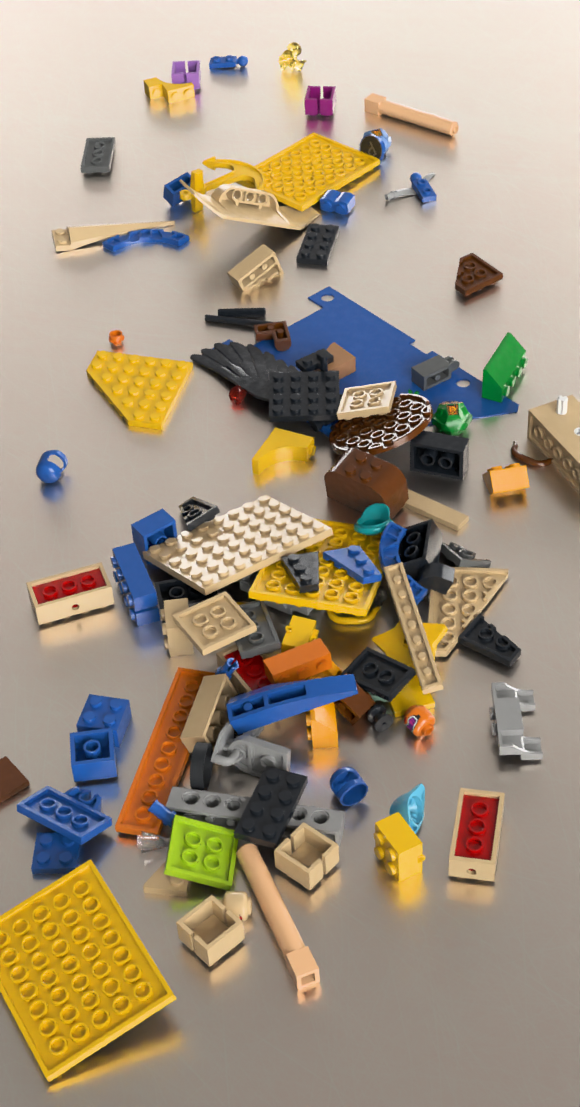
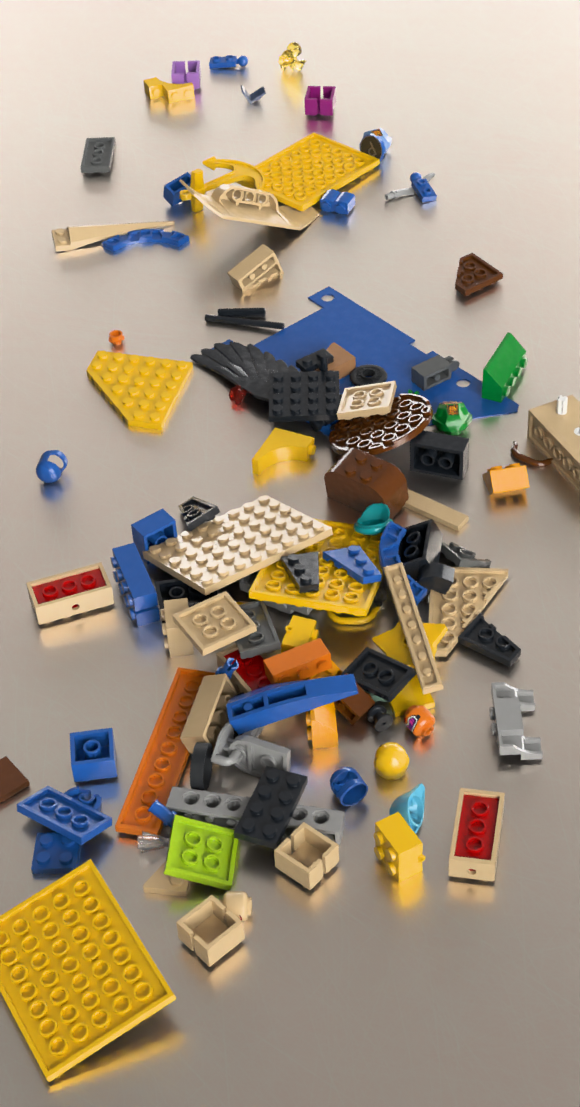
blue brick [76,694,132,748] -> none
light nougat brick [236,844,320,990] -> none
reddish brown brick [253,321,291,351] -> none
black plate [296,223,339,266] -> none
light nougat brick [364,93,459,136] -> none
none -> bracket [241,85,266,104]
none -> black wheel [350,364,387,386]
none -> yellow helmet [374,742,409,780]

